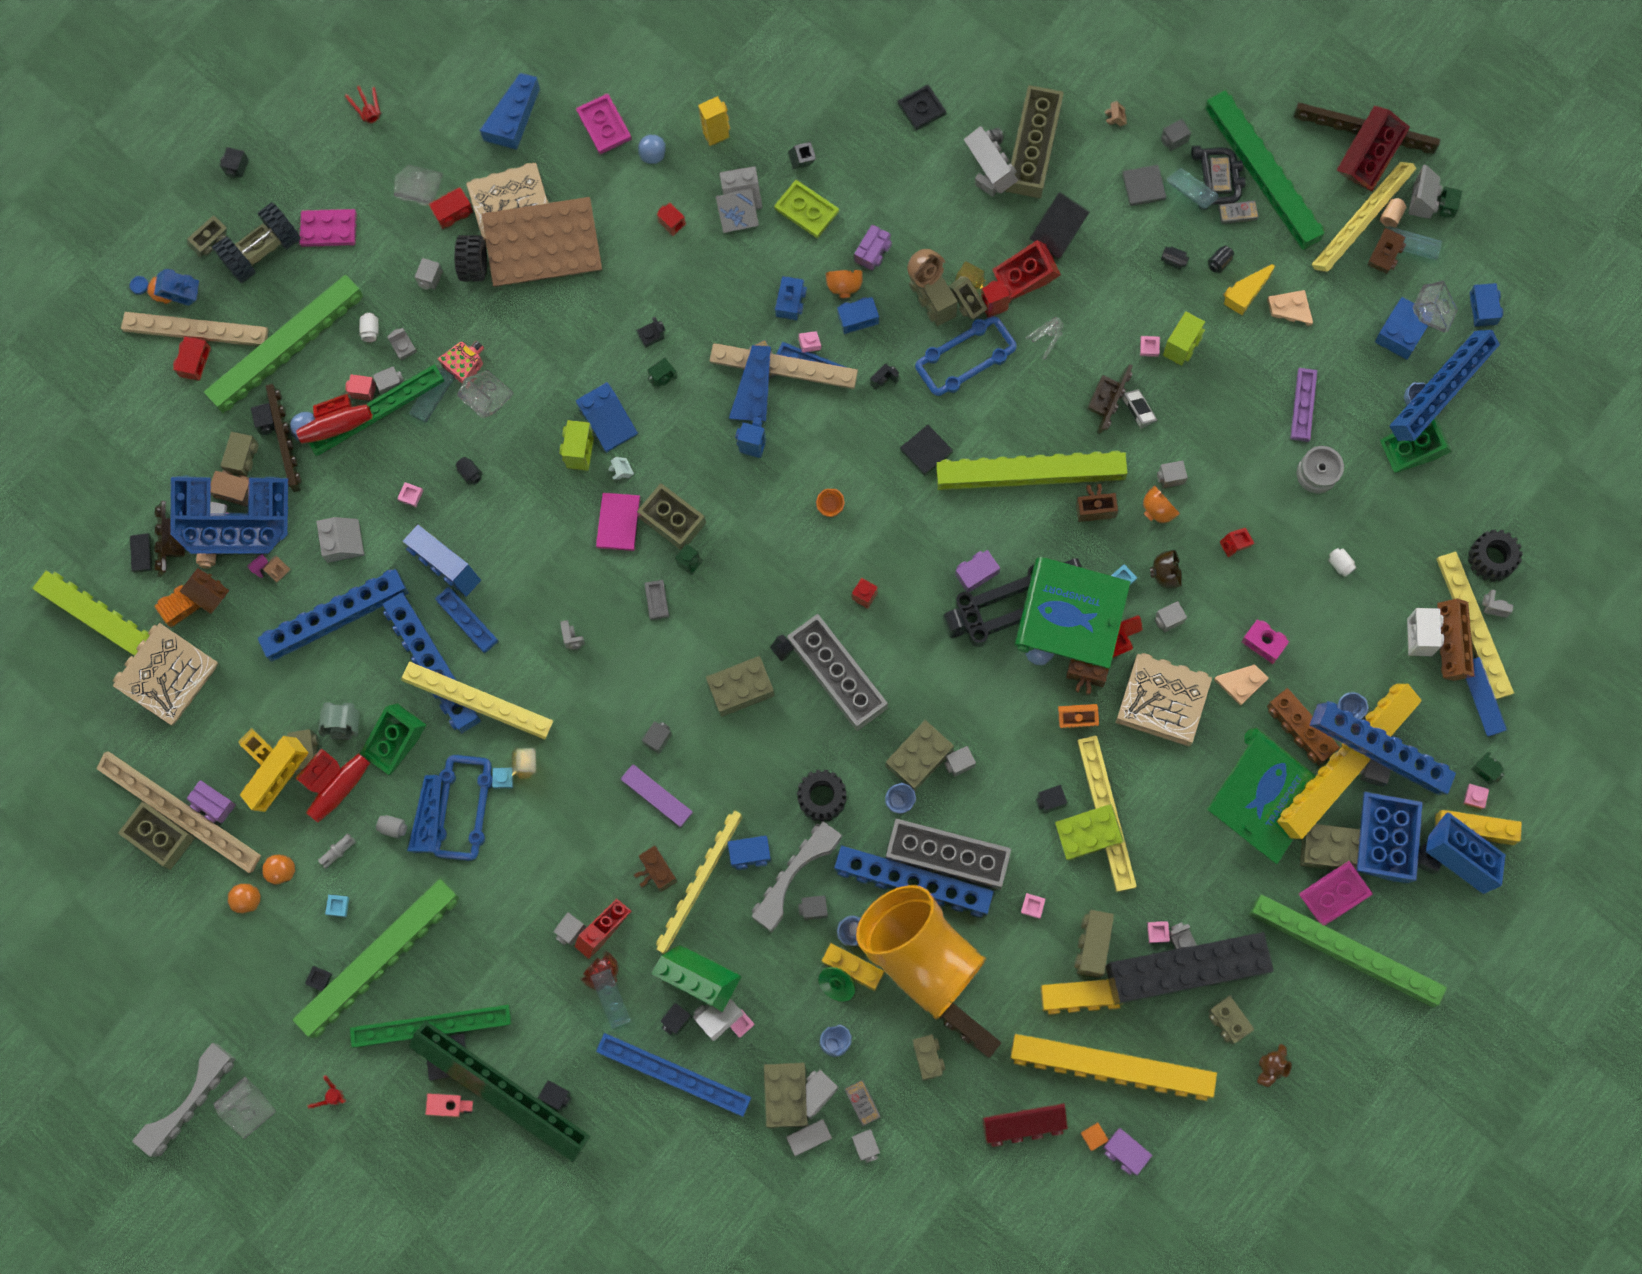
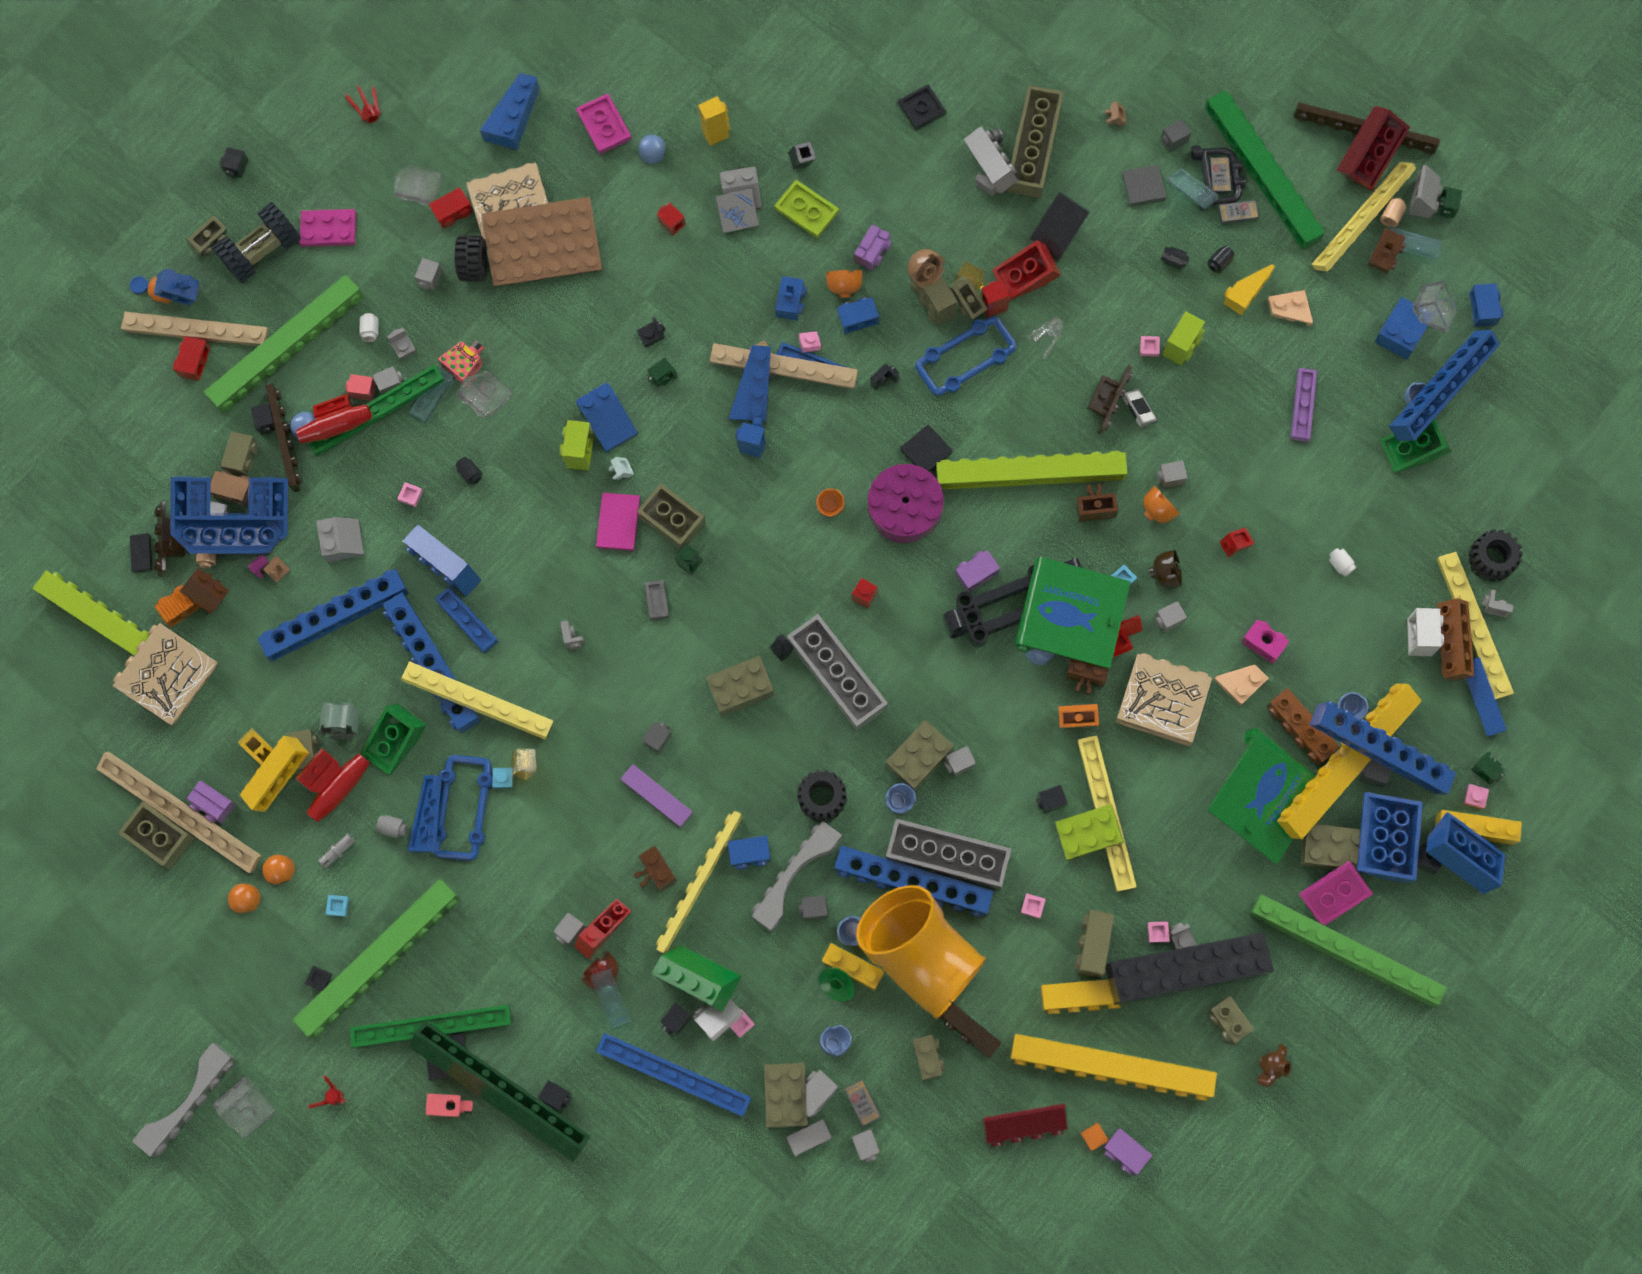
light grey wheel [1296,446,1344,494] -> none
none -> magenta piece [868,464,944,543]

